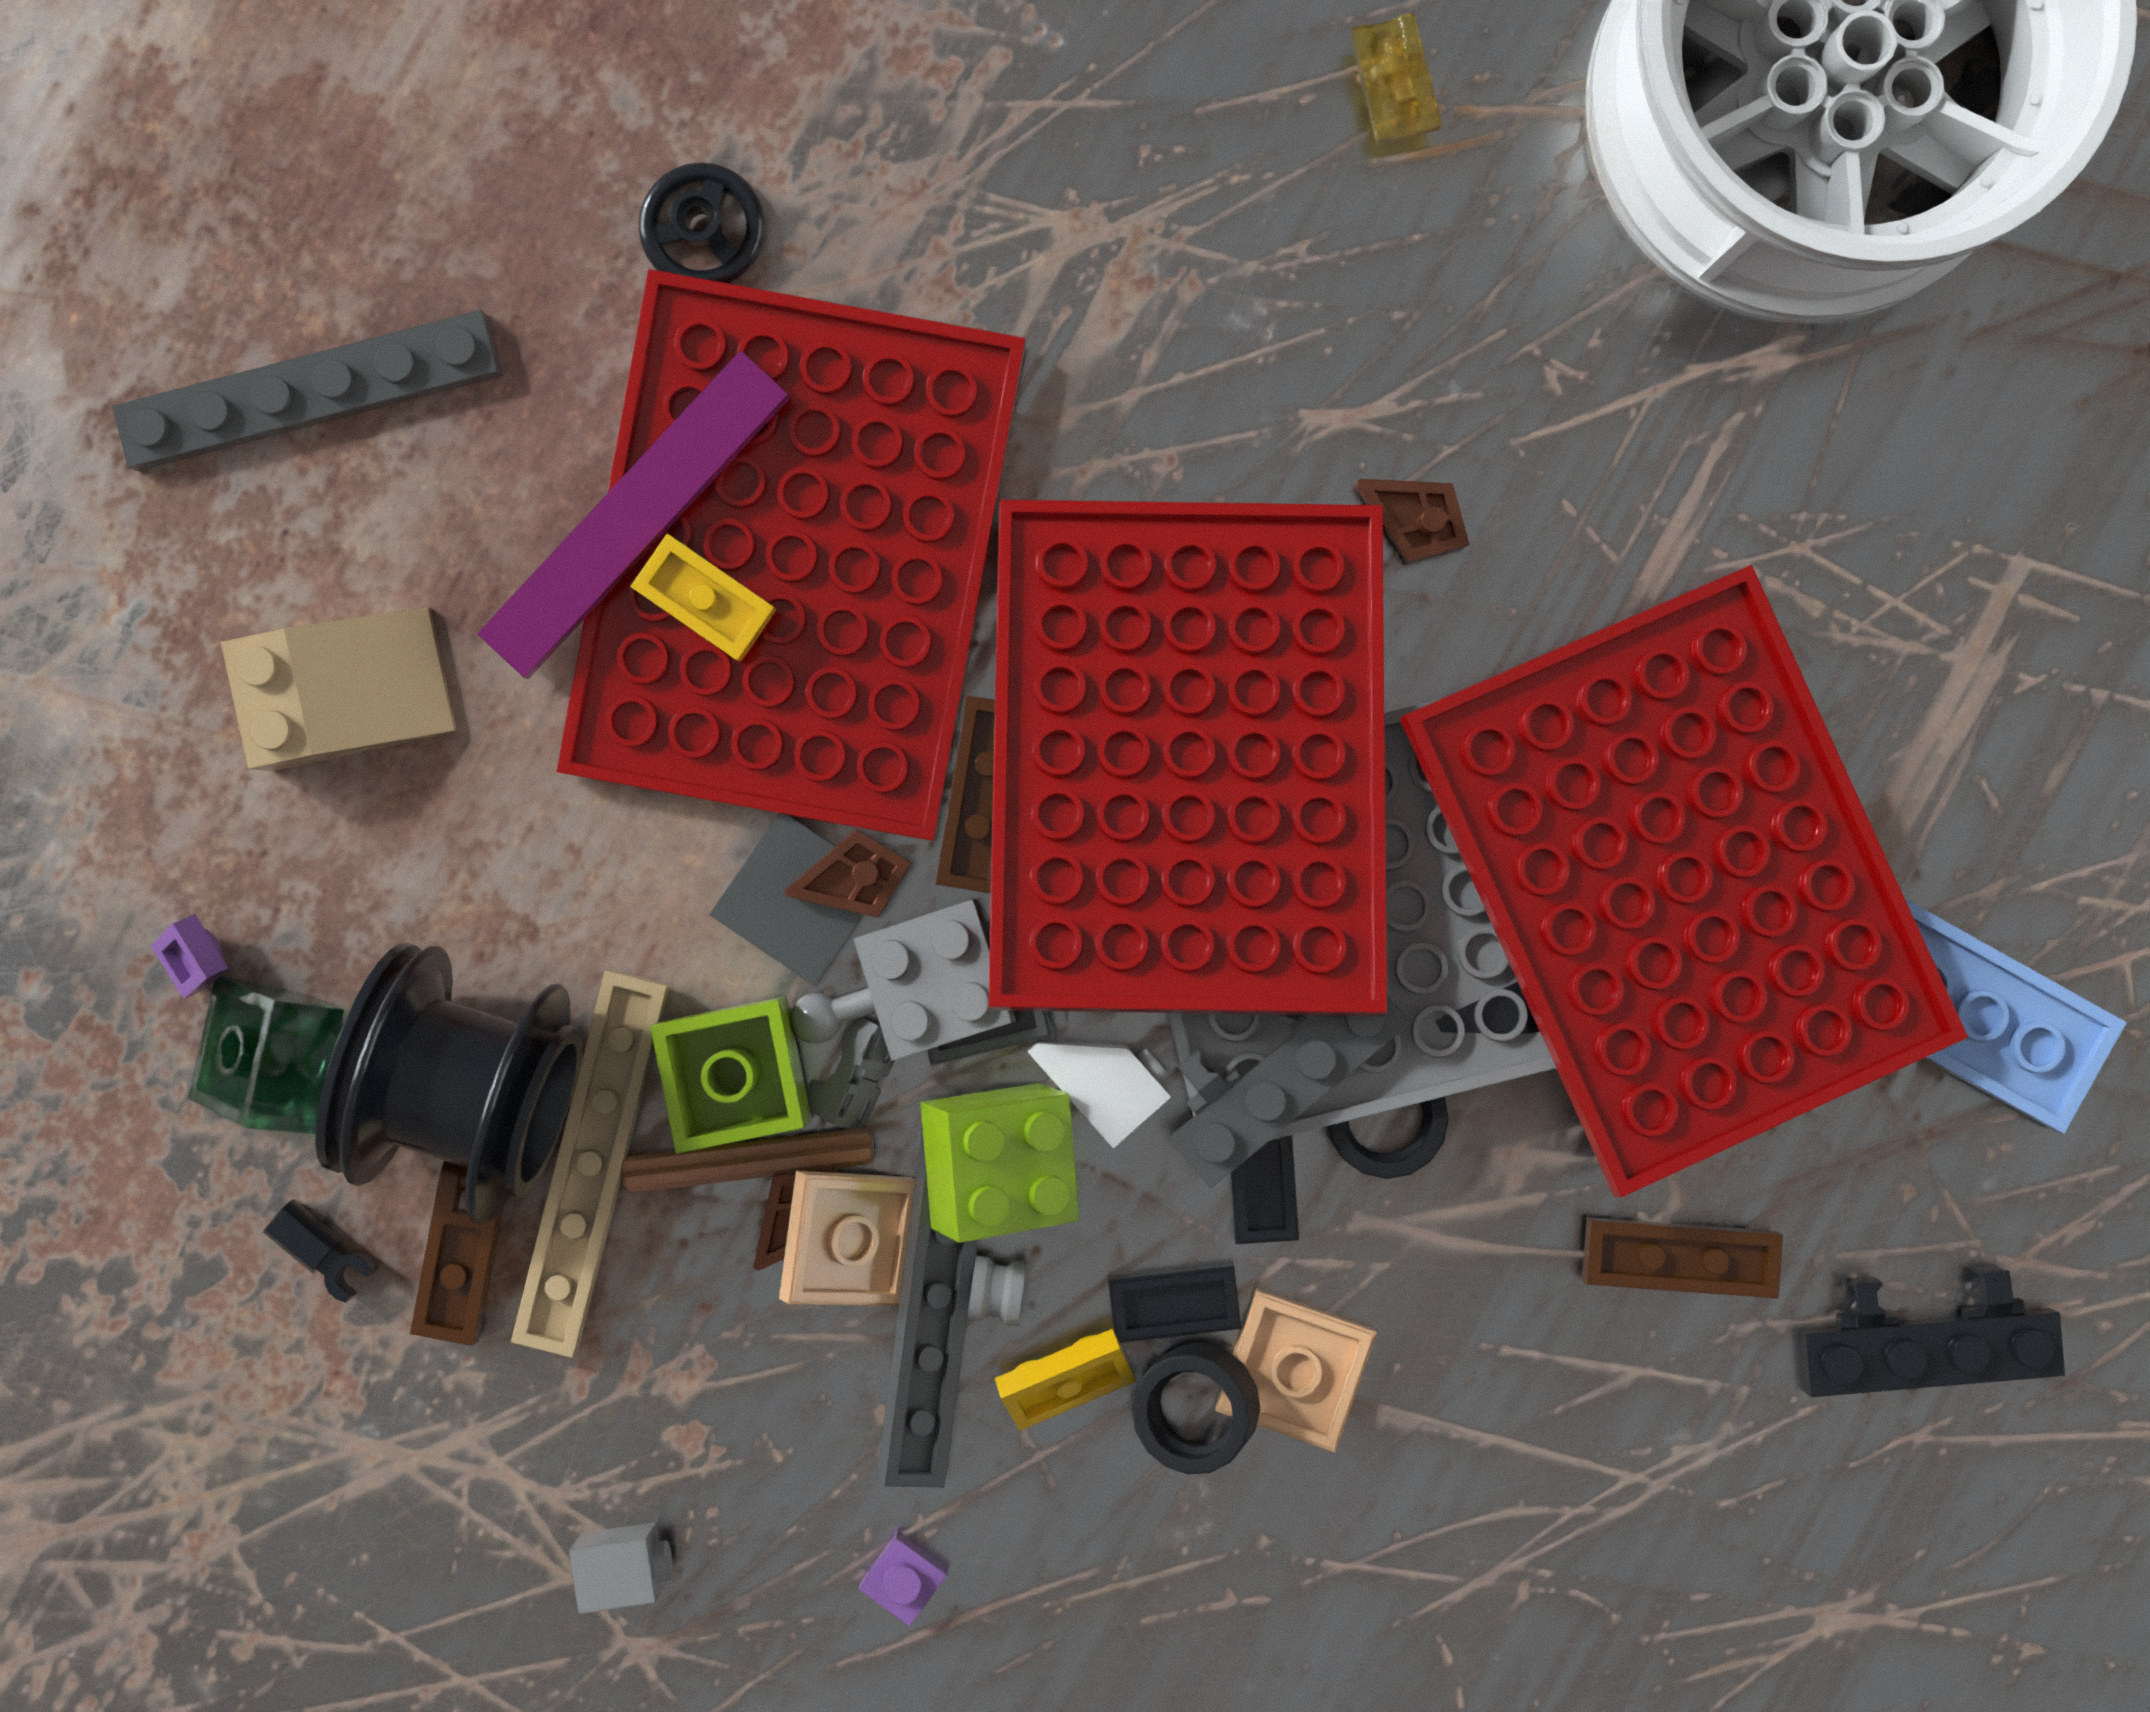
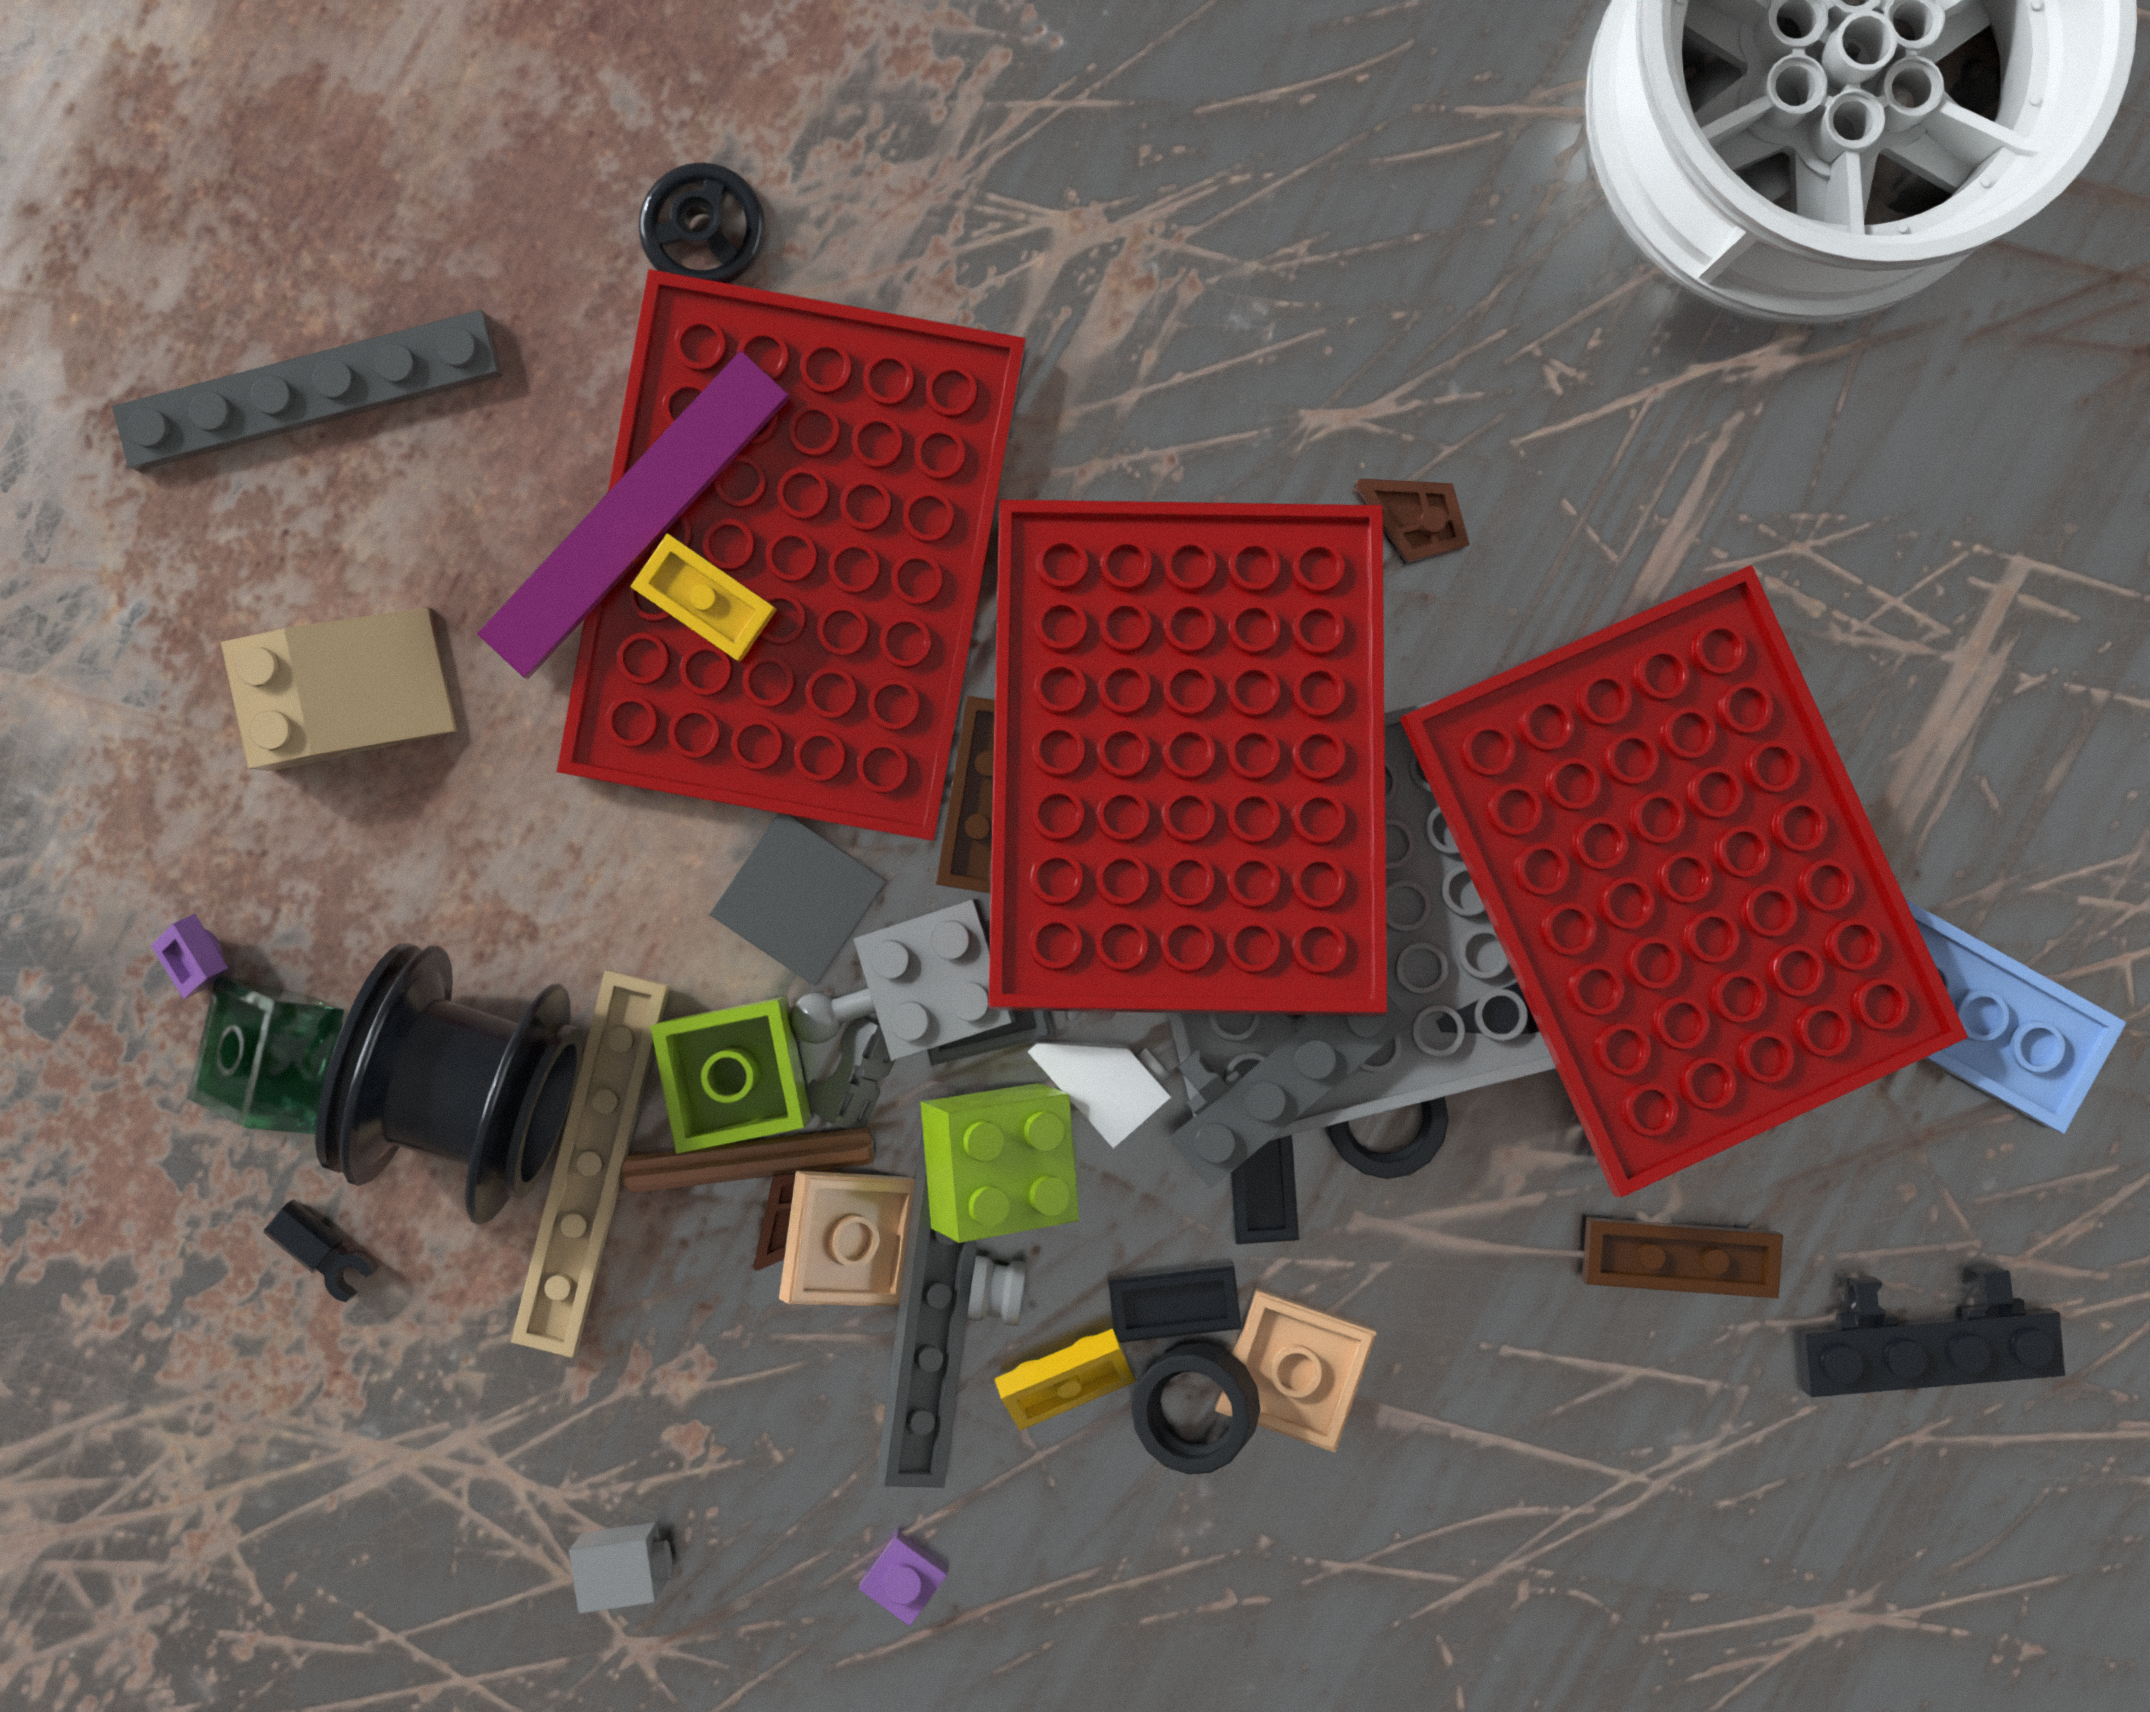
reddish brown plate [410,1161,504,1346] -> none
copper piece [784,829,912,917] -> none
clear yellow hips [1350,12,1442,145] -> none

